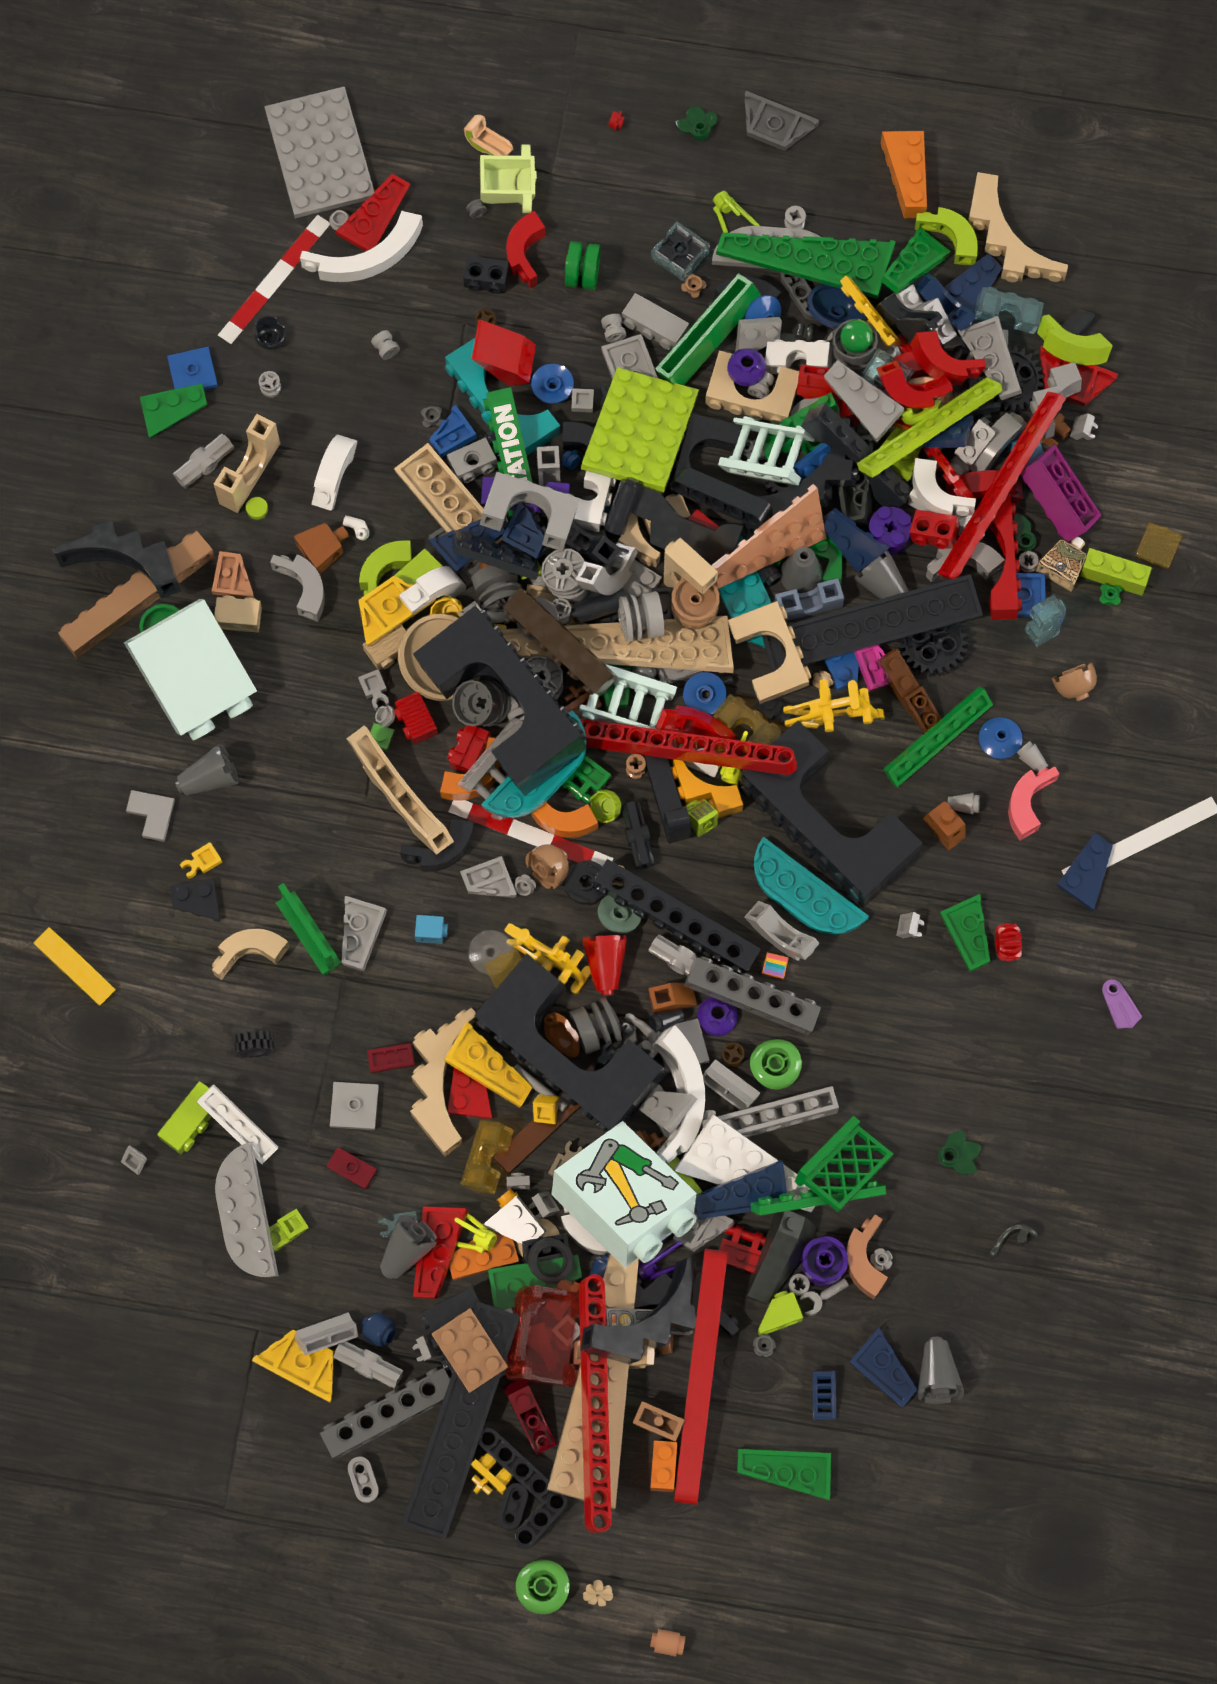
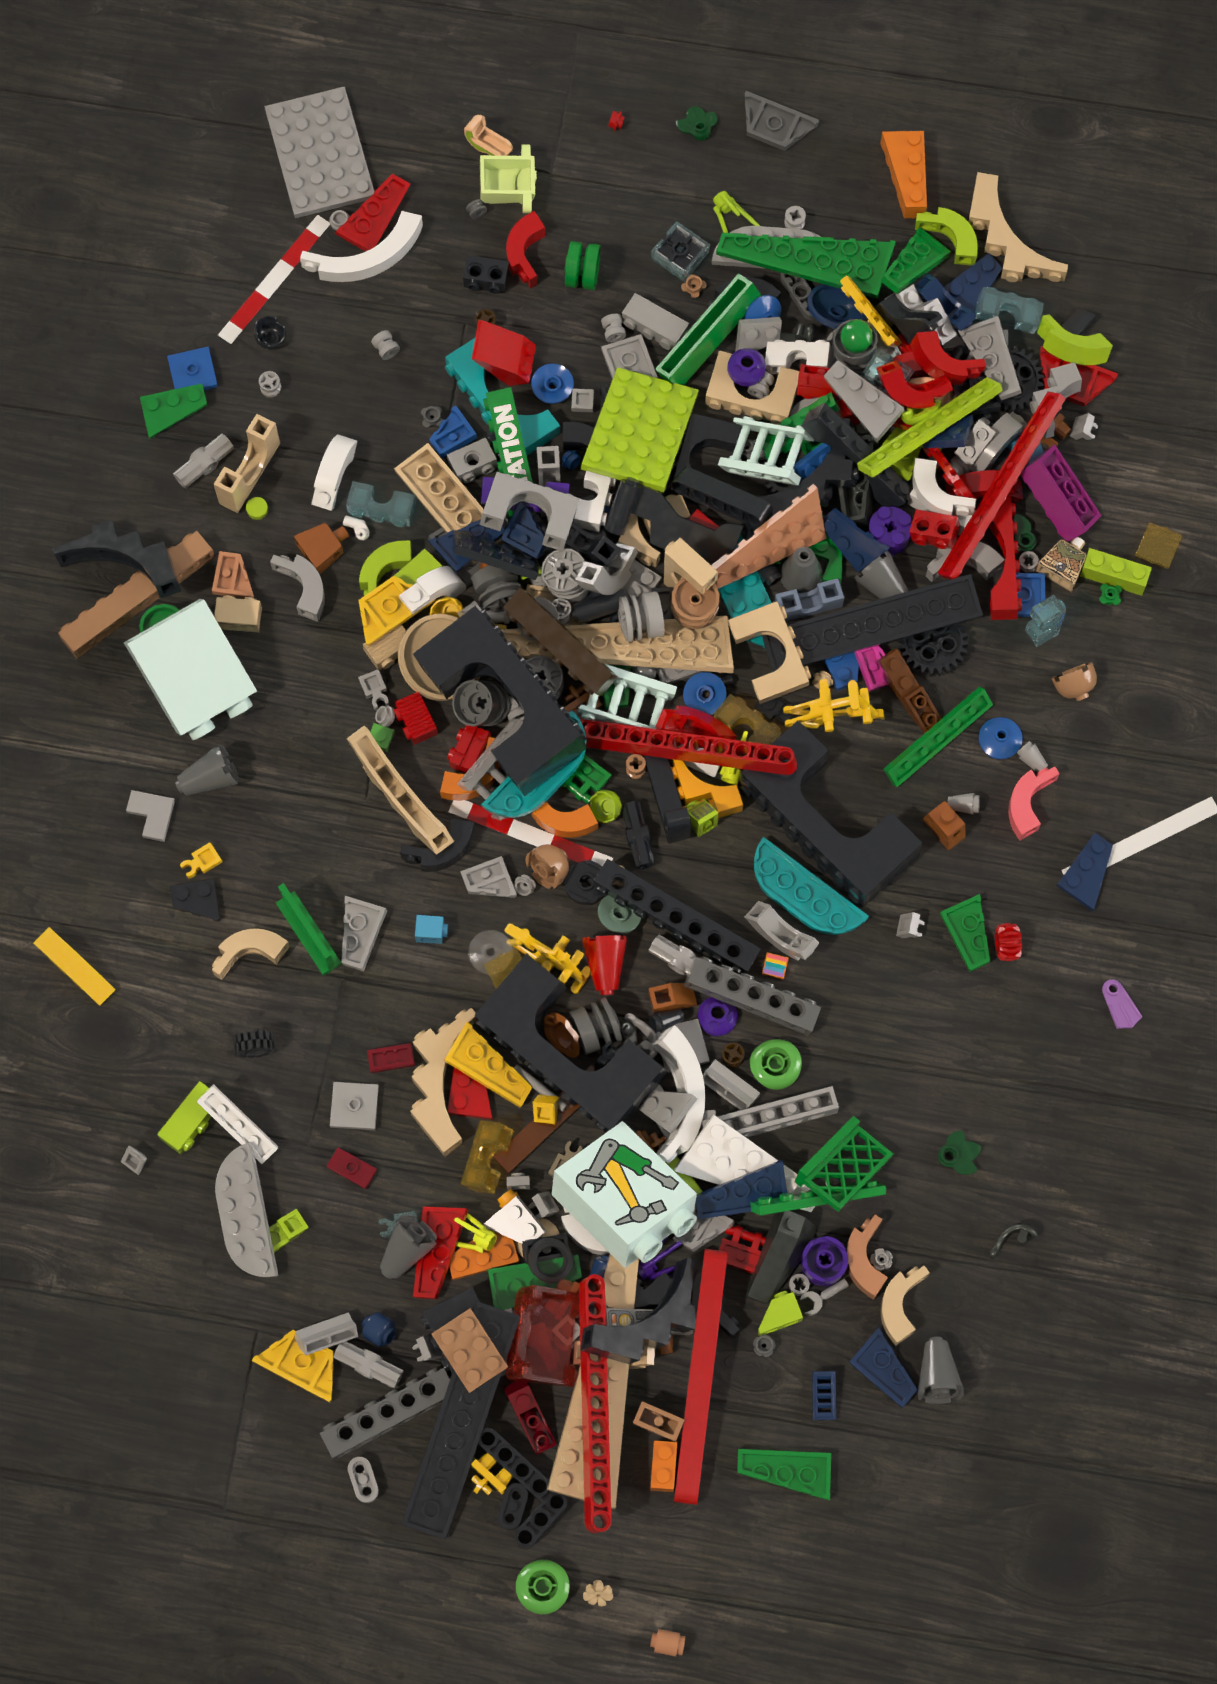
none -> clear light blue arch [346,481,416,527]
none -> tan arch [881,1266,930,1346]

